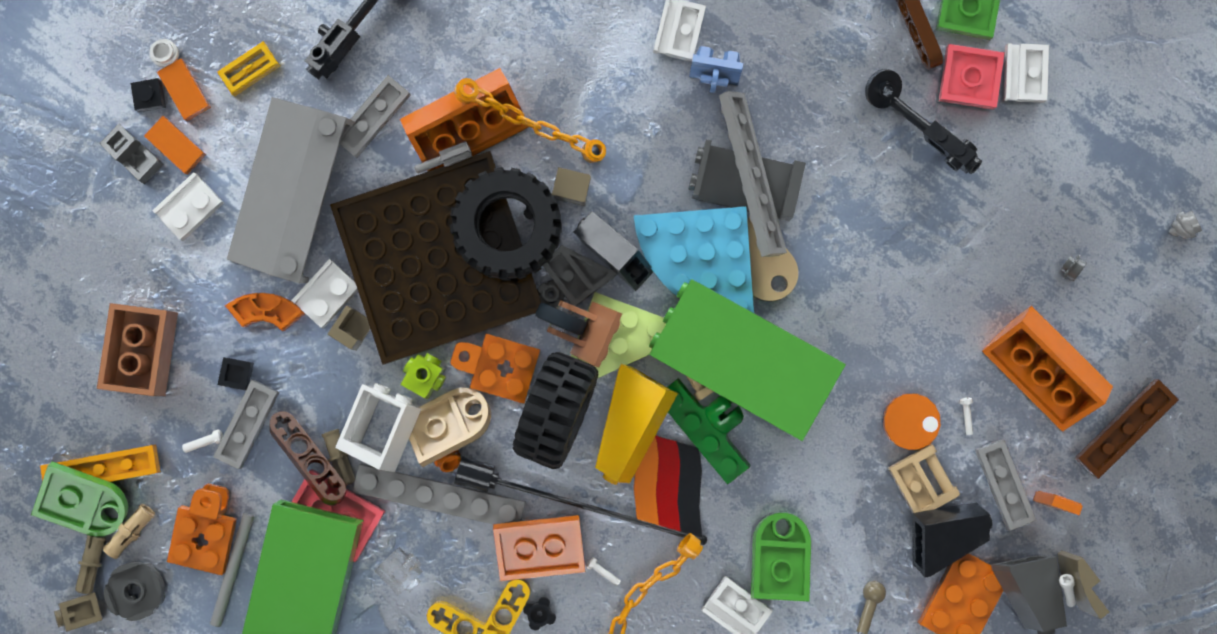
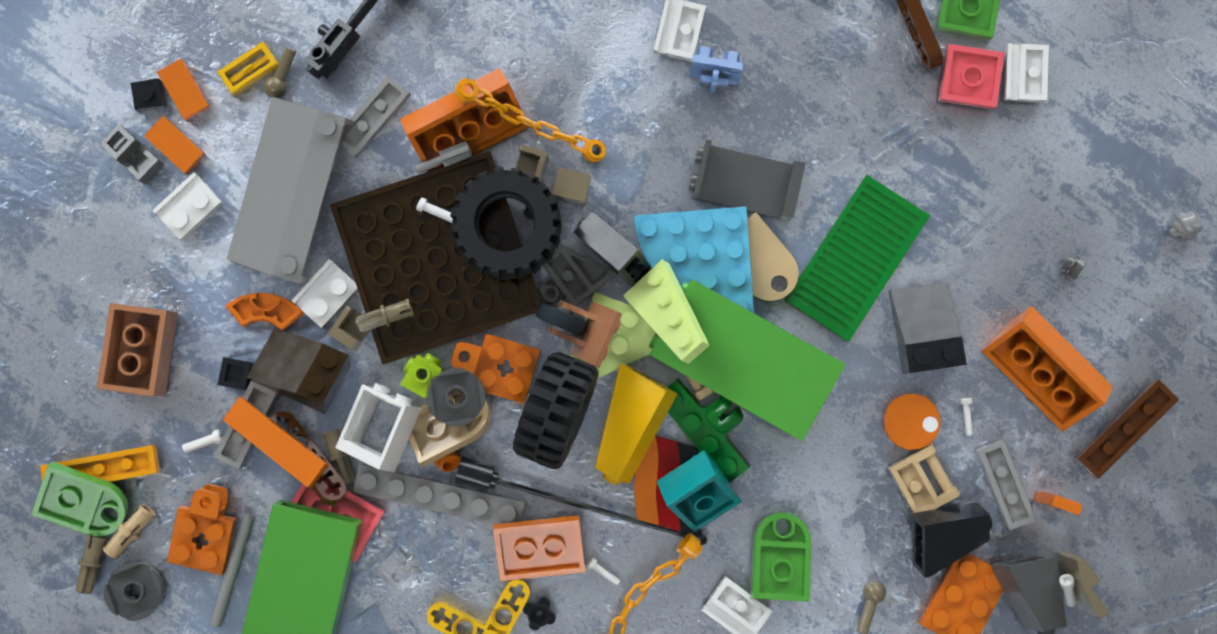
dark tan bracket [54,592,103,632] -> none
white plate [150,39,179,67] -> none
light grey plate [719,91,787,257] -> none
black piece [865,69,982,174] -> none
none -> orange tile [223,397,329,488]
none -> dark brown slope [247,329,351,414]
none -> dark tan bar [264,47,297,98]
none -> dark tan axle [356,299,414,332]
none -> white piece [416,197,452,223]
none -> dark grey plate [426,368,485,426]
none -> dark tan panel [516,144,549,182]
none -> yellowish green wing [623,260,710,364]
none -> teal slope [656,450,742,533]
none -> green window [784,175,930,342]
none -> slope [889,282,967,374]

